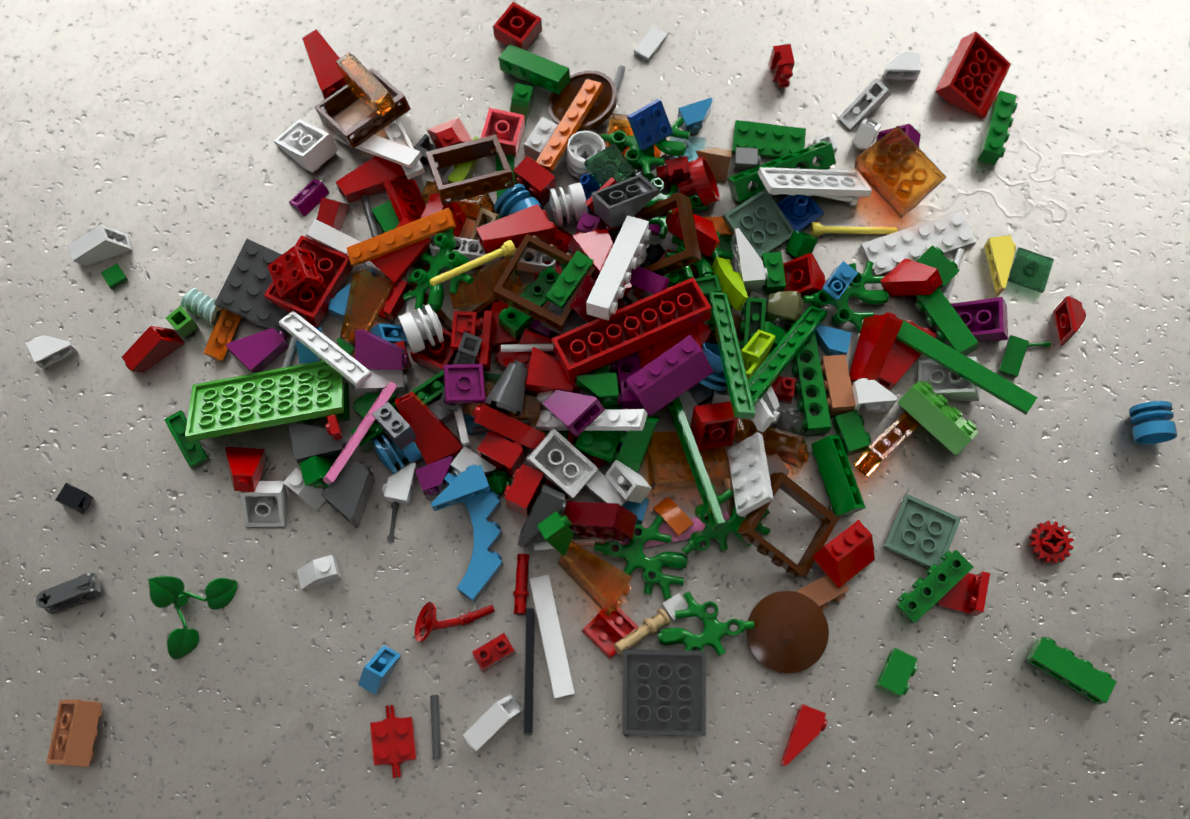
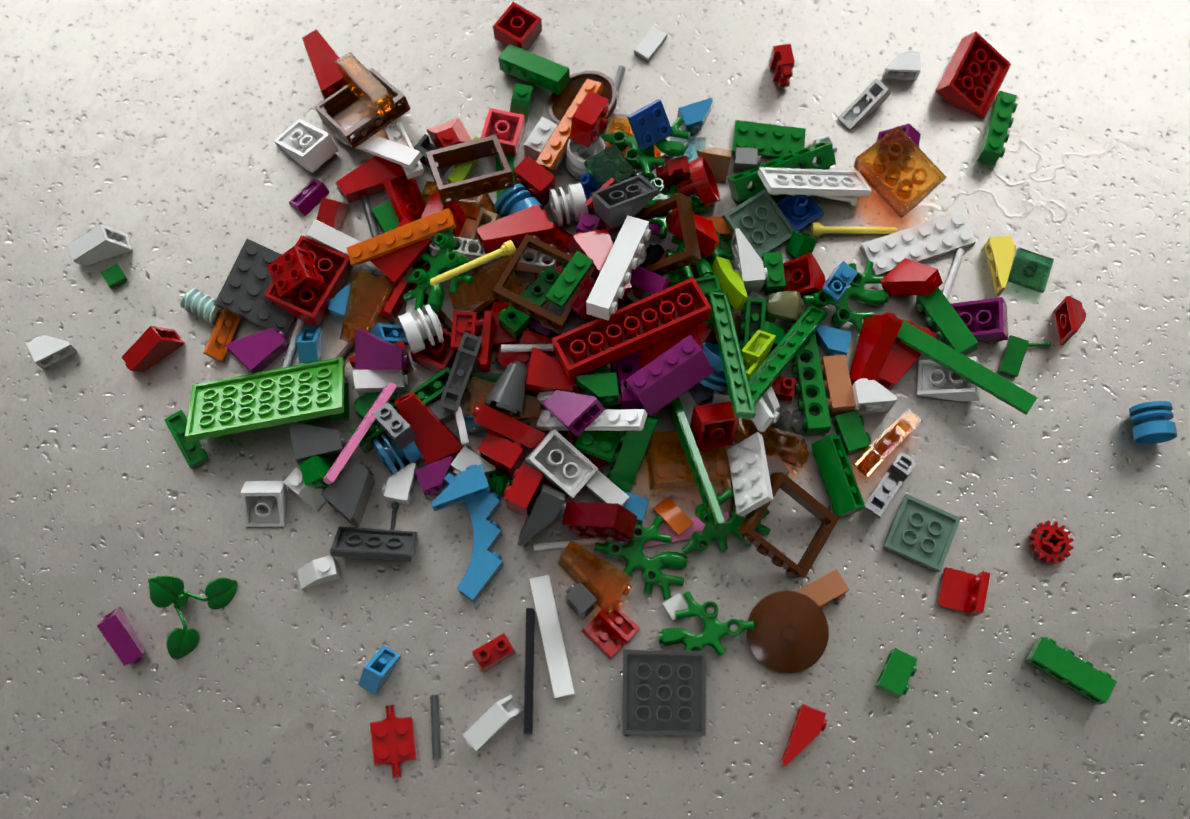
dark grey piece [36,573,102,614] -> none
nougat slope [46,700,102,767] -> none
black brick [56,483,93,514] -> none
bright green brick [166,306,198,339] -> none
red slope [225,447,267,492] -> none
white tile [279,311,372,388] -> none
red plate [325,414,343,441] -> none
green slope [336,338,354,356] -> none
red dish [414,602,495,642] -> none
magenta tile [443,364,485,404] -> none
red pin [513,553,530,615] -> none
green slope [537,511,574,556] -> none
white slope [605,460,652,503] -> none
tan pin [614,609,671,655] -> none
red slope [812,520,875,588] -> none
white slope [852,117,882,151] -> none
green brick [896,550,974,623] -> none
bright green brick [897,380,979,456] -> none
green brick [916,245,960,290] -> none
none -> magenta slope [97,607,145,666]
none -> dark grey tile [330,527,418,562]
none -> dark grey brick [565,582,597,620]
none -> red brick [570,91,610,148]
none -> slope [863,451,917,519]

